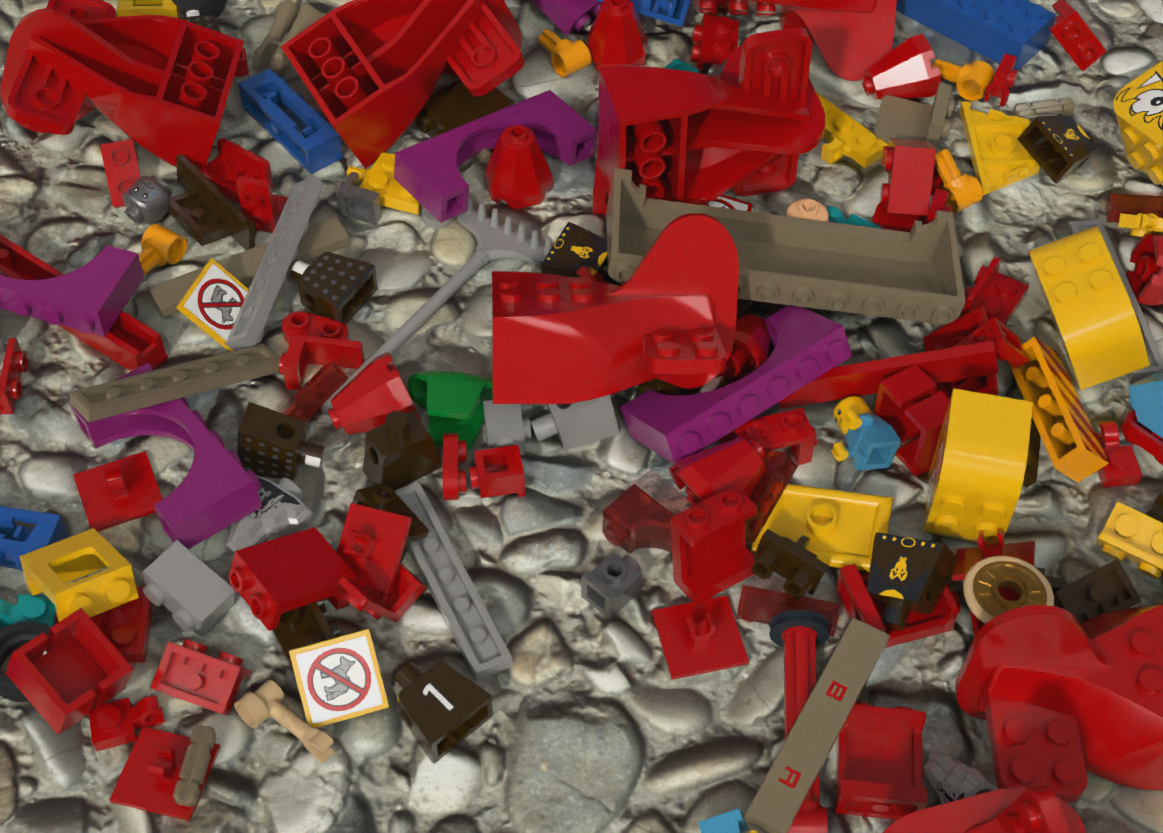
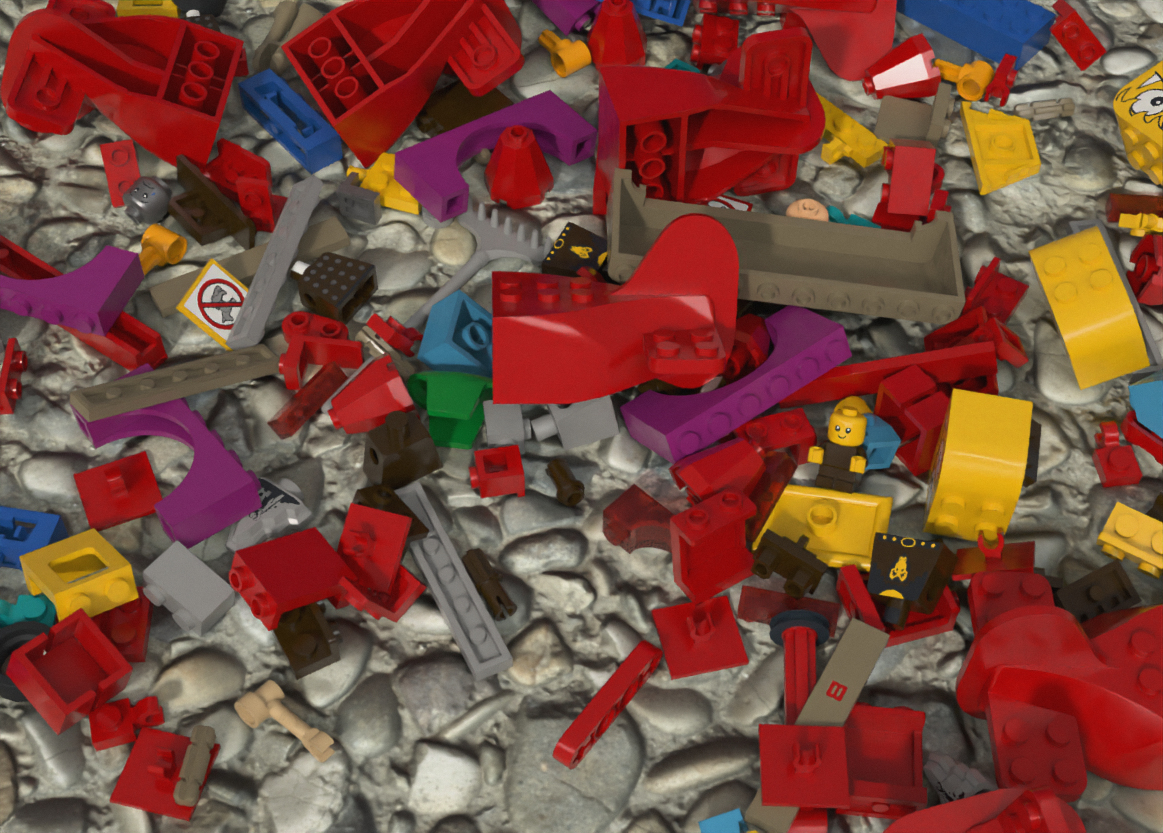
red bracket [150,638,253,716] -> none
dark brown torso [237,402,325,480] -> none
piece [289,628,389,728] -> none
dark brown torso [395,662,493,764] -> none
red plate [442,433,467,501] -> none
flat silver brick [581,551,642,619] -> none
light orange axle [934,149,983,214] -> none
pearl gold wheel [963,556,1054,624] -> none
light orange brick [1008,336,1109,483] -> none
dark brown torso [1017,115,1097,184] -> none
none -> dark tan axle [355,325,417,383]
none -> red plate [366,313,423,357]
none -> dark azure slope [417,289,492,378]
none -> dark brown axle [462,548,517,621]
none -> dark brown pin [545,458,585,506]
none -> red beam [552,640,663,770]
none -> red piece [758,724,850,809]
none -> piece [807,406,868,494]

